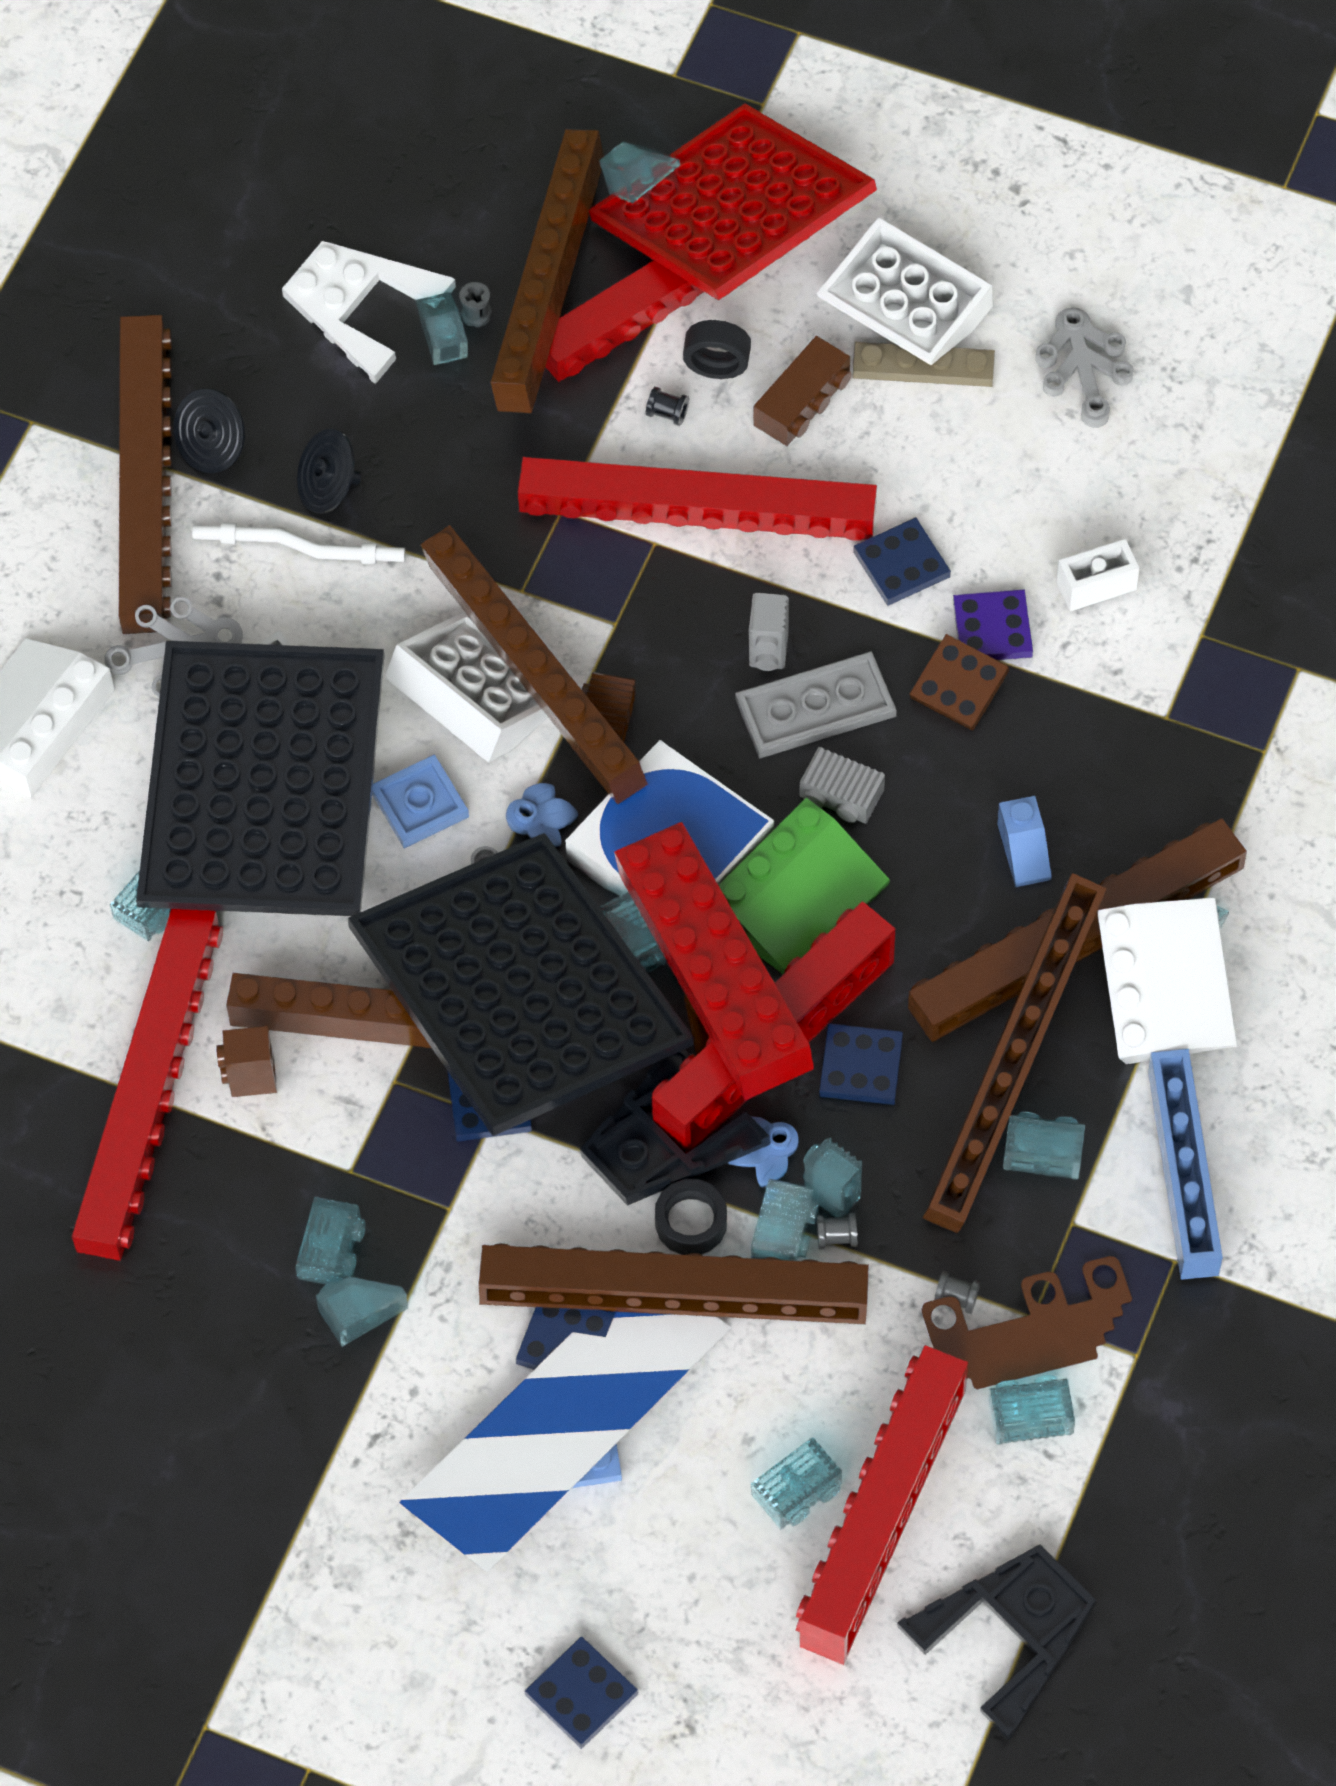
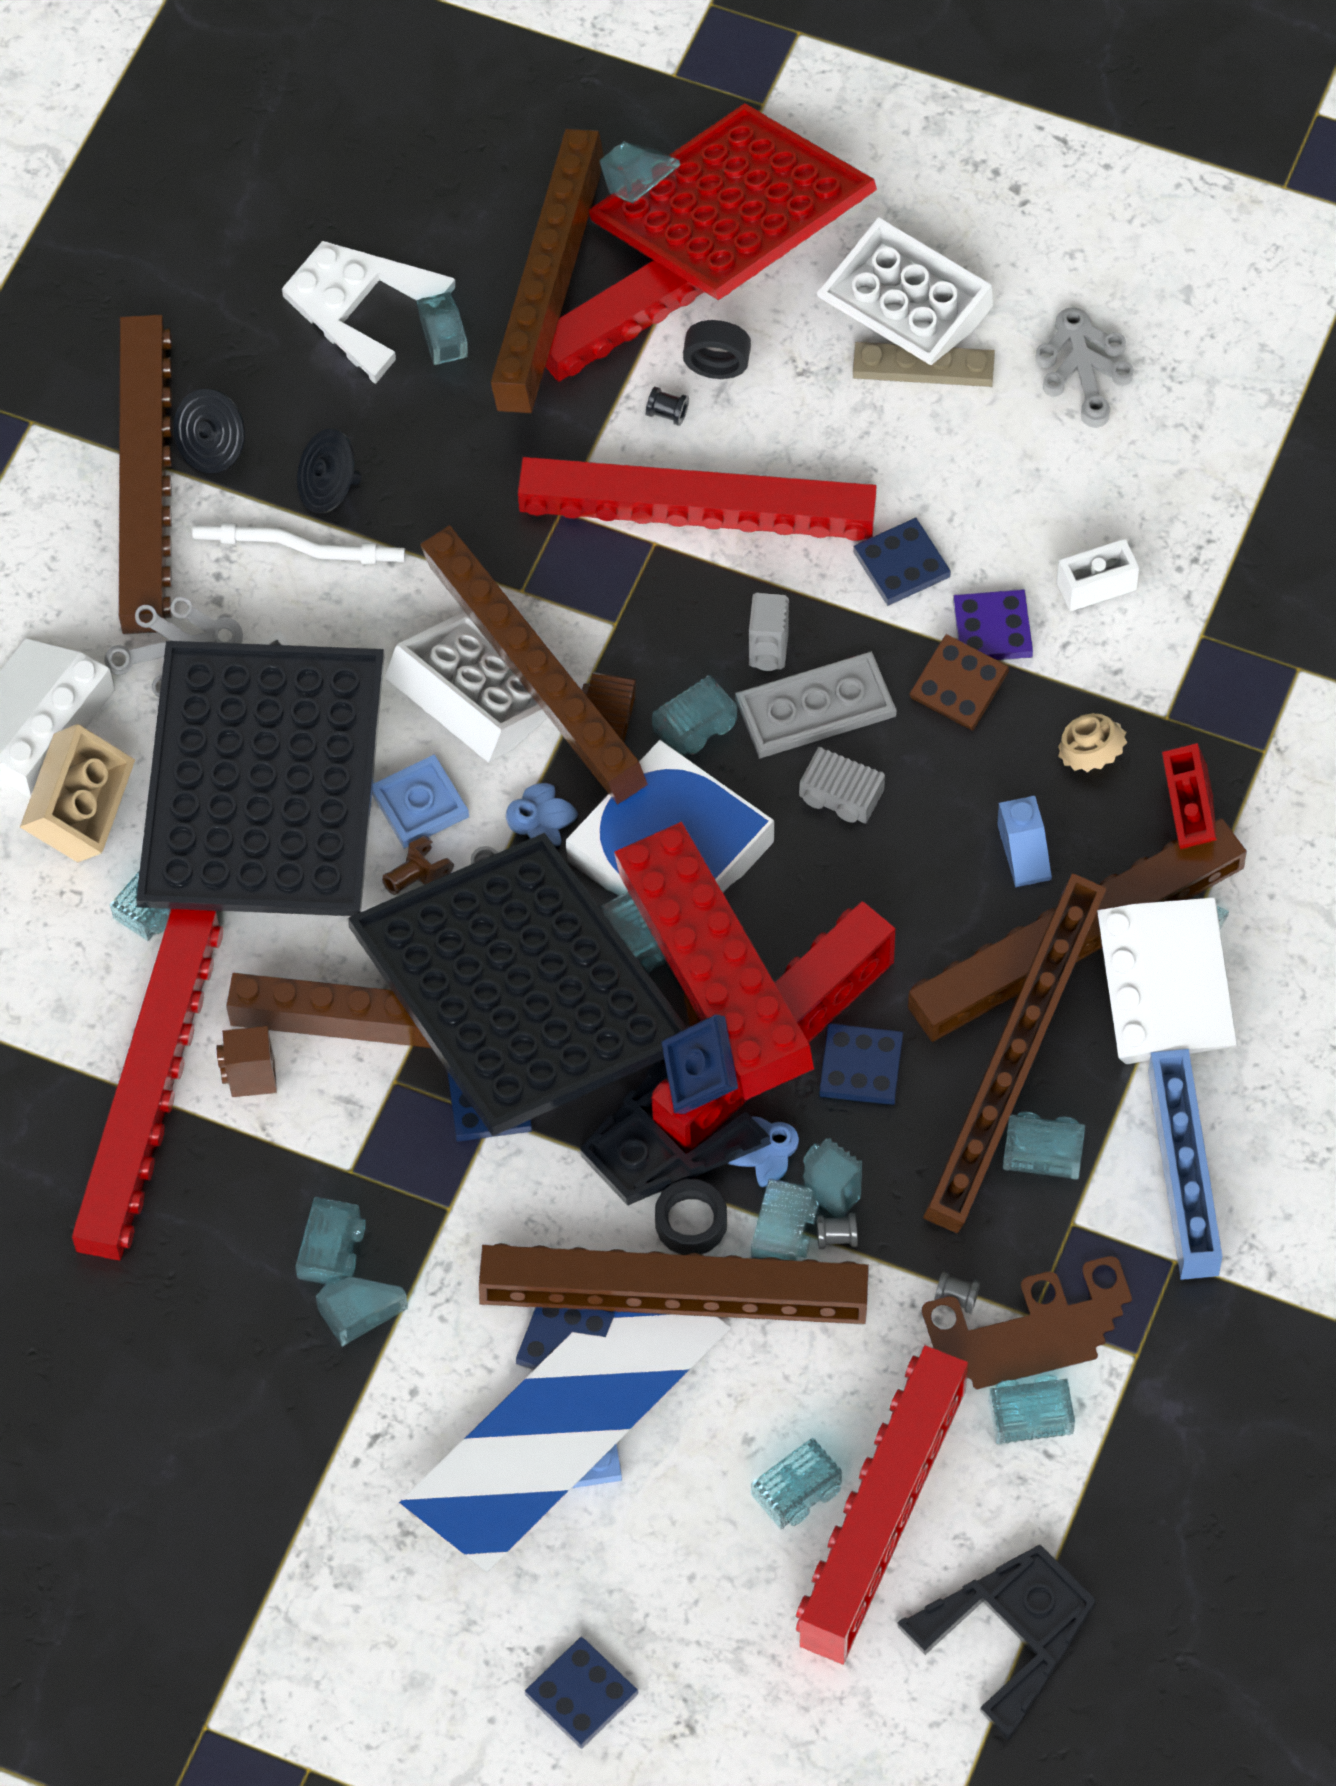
dark grey bush [459,282,492,327] -> none
bright green slope [719,797,890,974] -> none
reddish brown brick [753,335,852,446] -> none
none -> tan brick [20,724,135,862]
none -> reddish brown piece [382,836,454,895]
none -> clear light blue brick [652,675,737,756]
none -> dark blue tile [661,1014,738,1114]
none -> tan piece [1058,713,1127,772]
none -> red slope [1162,743,1217,849]

